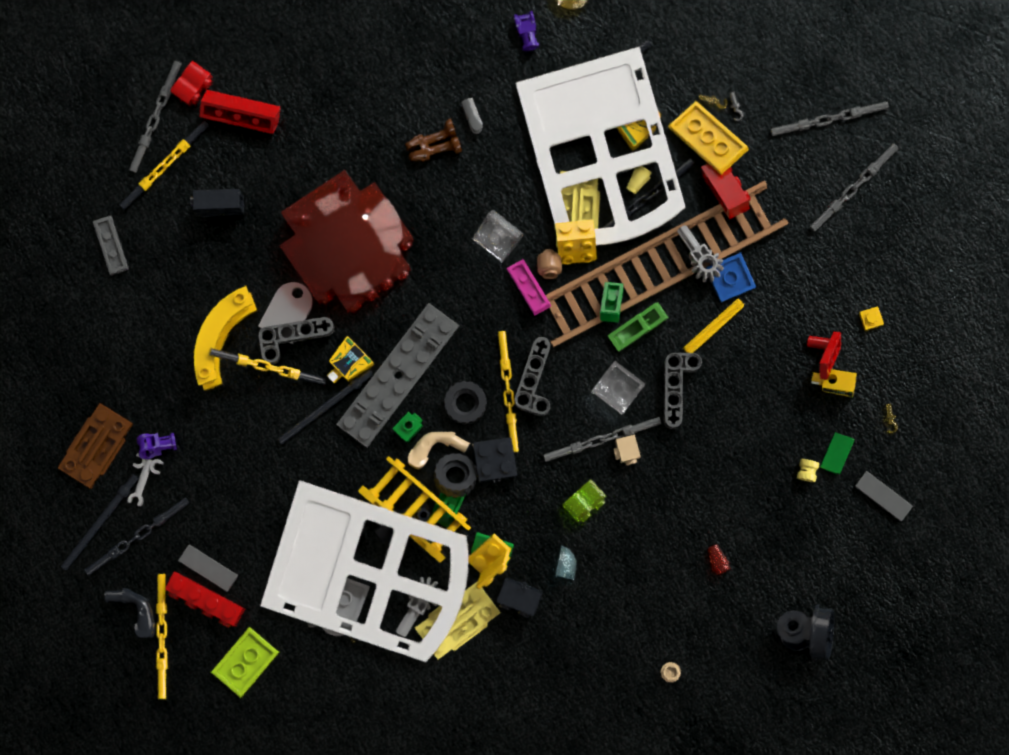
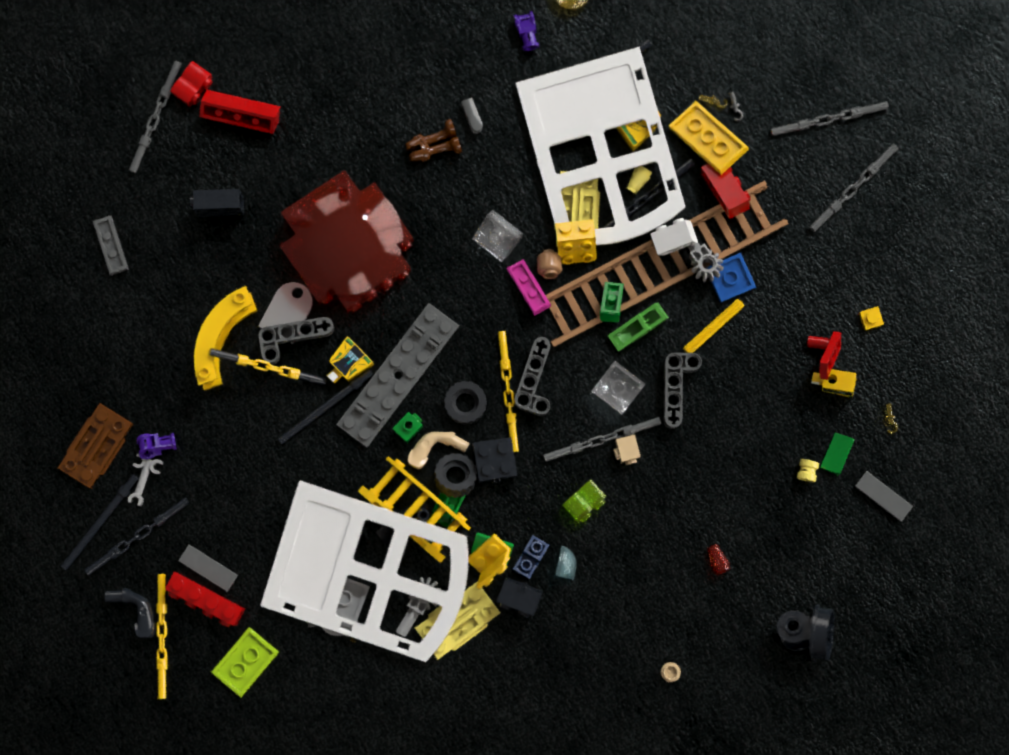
piece [119,120,209,210] -> none
none -> dark blue slope [512,535,549,581]
none -> white brick [650,218,698,256]

